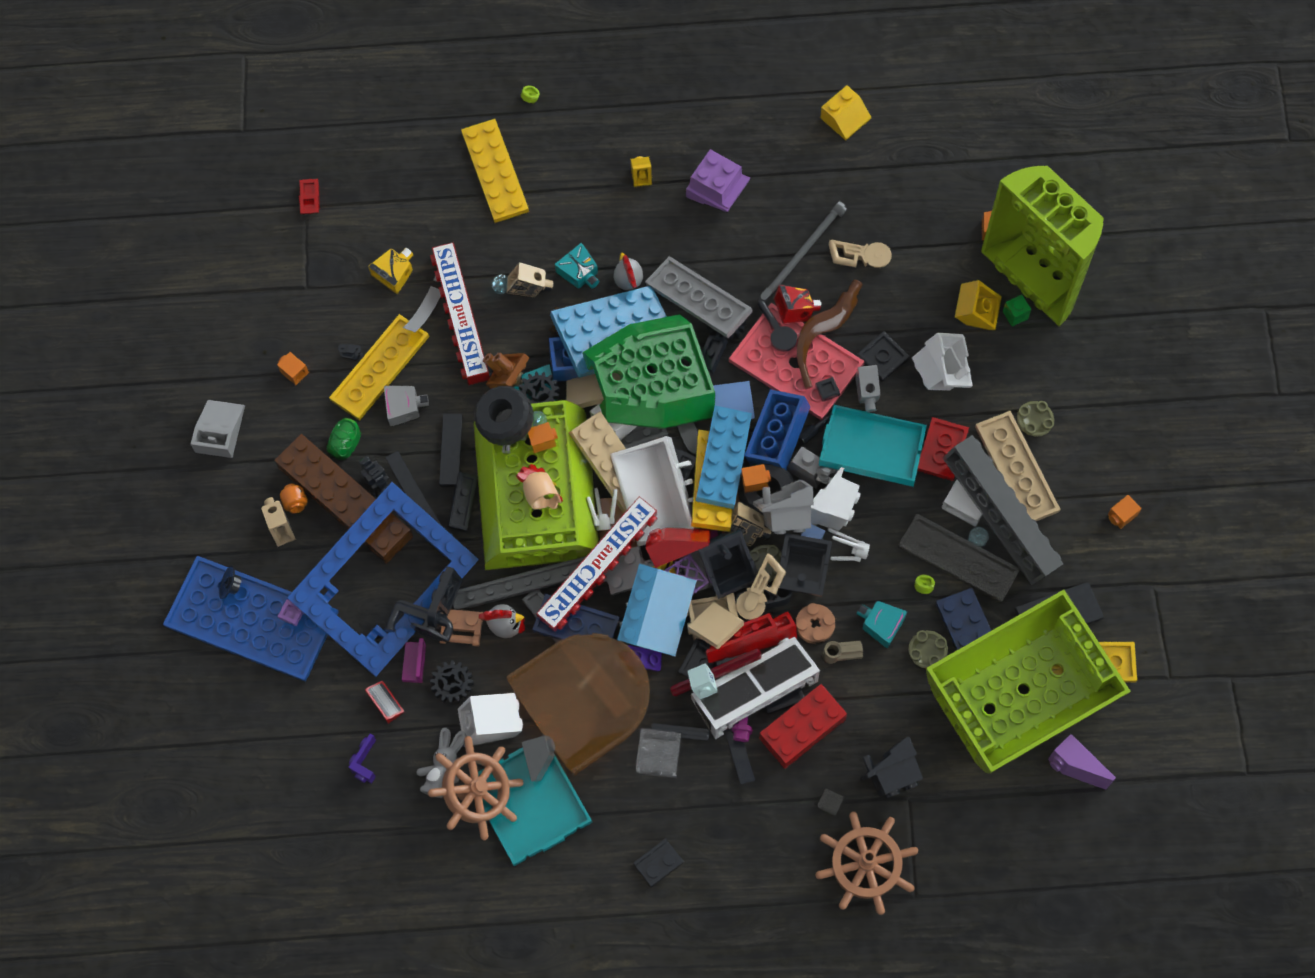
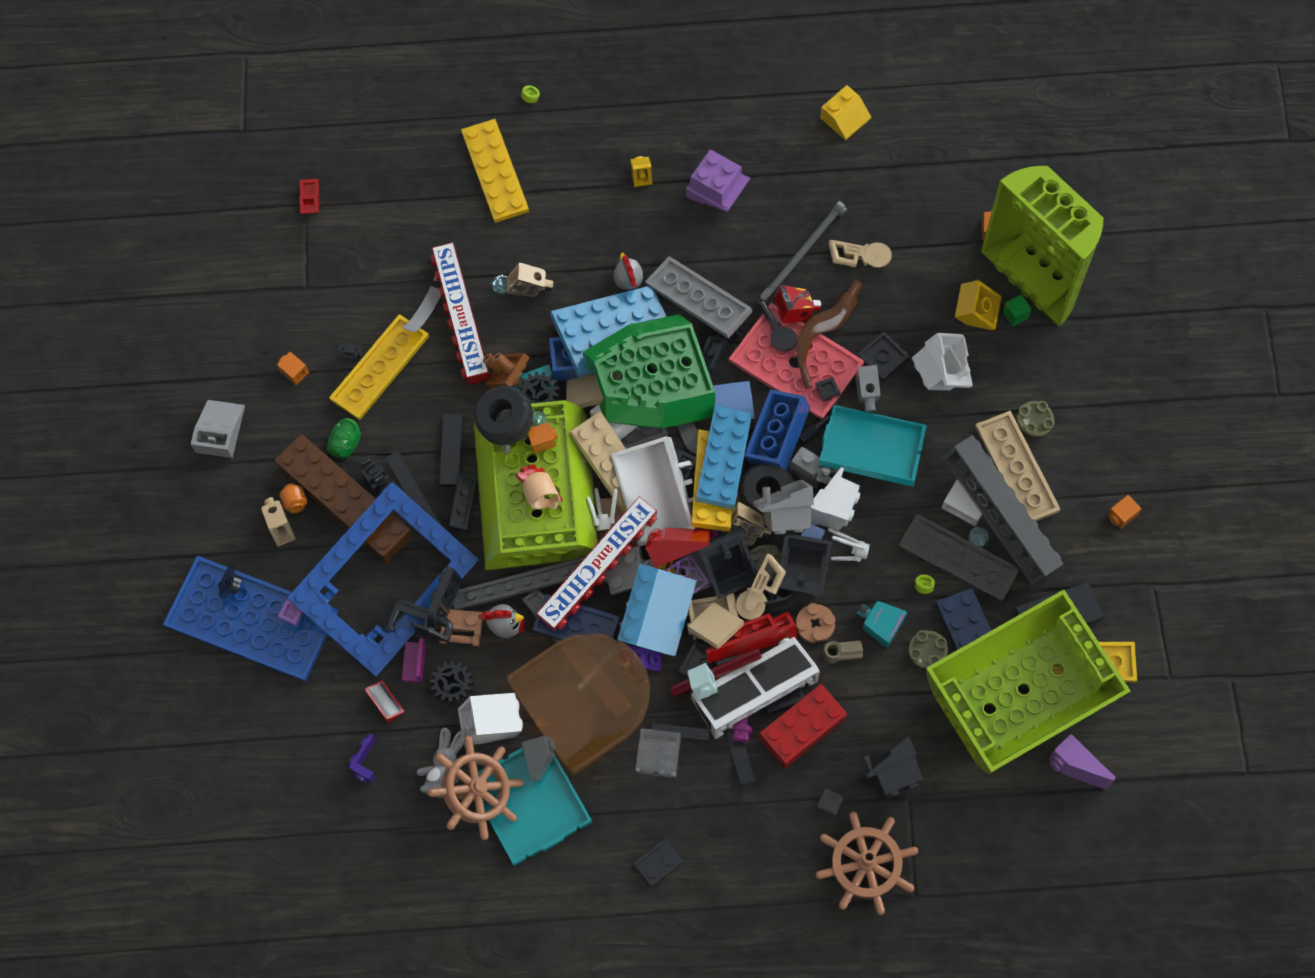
yellow torso [368,248,413,294] -> none
light grey torso [384,386,429,426] -> none
teal torso [555,243,599,289] -> none
orange brick [741,464,771,493] -> none
red plate [917,417,969,481] -> none

